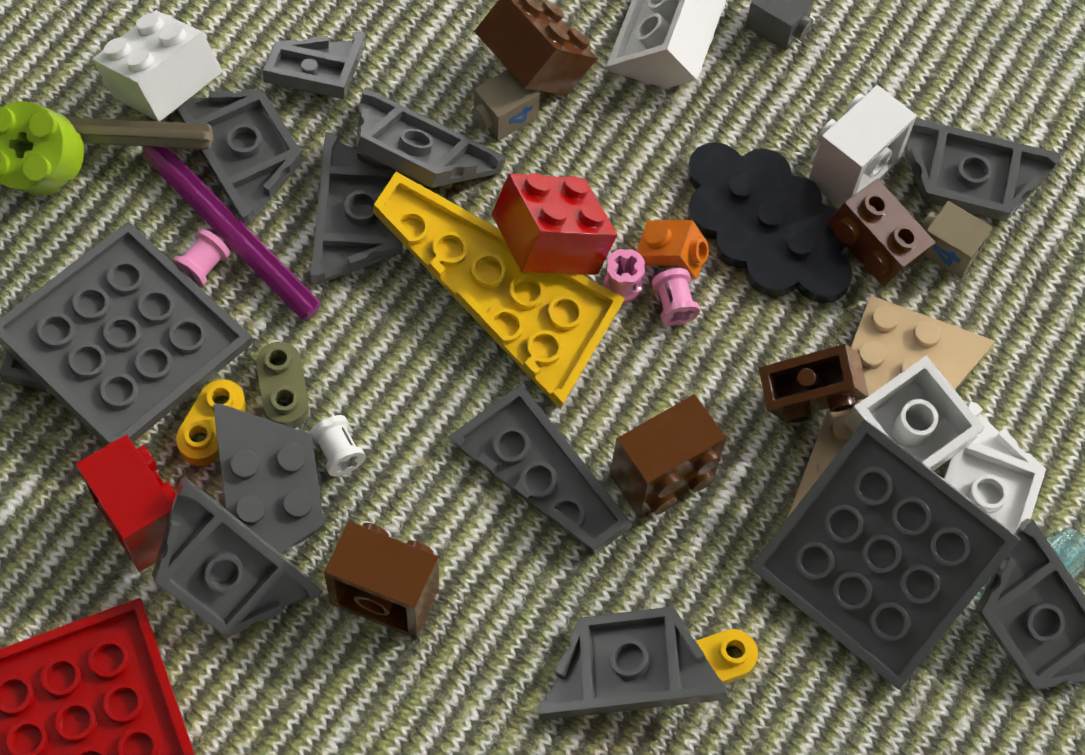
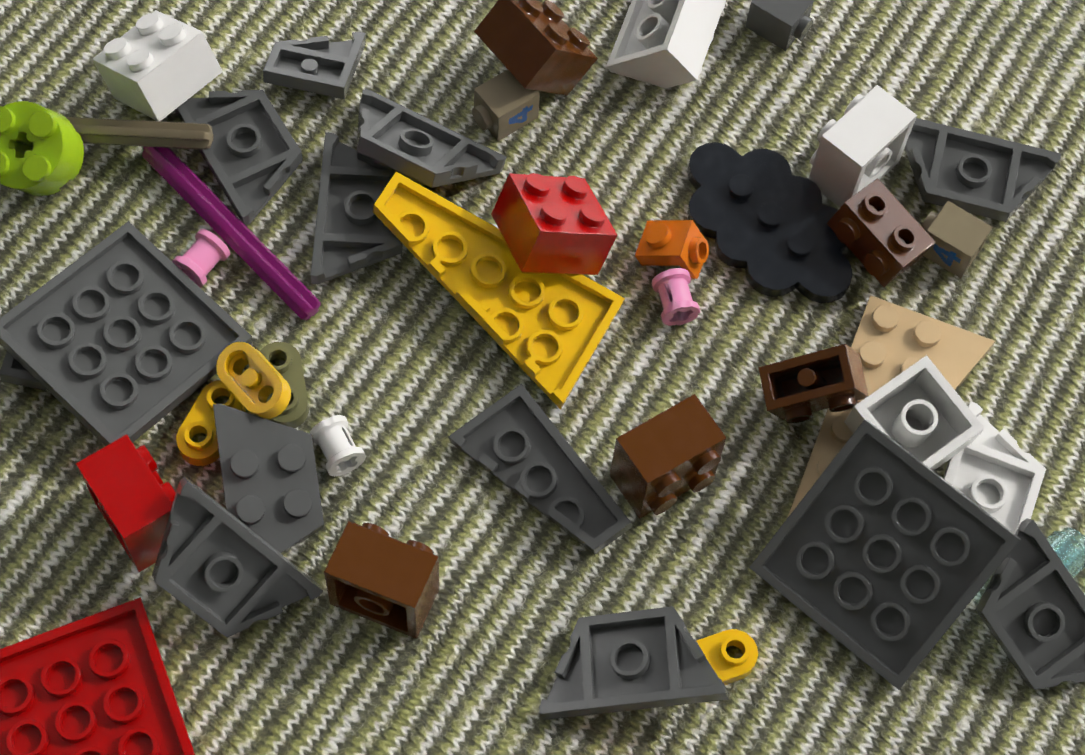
bright pink bush [603,249,645,304] -> none
none -> yellow plate [216,342,291,419]

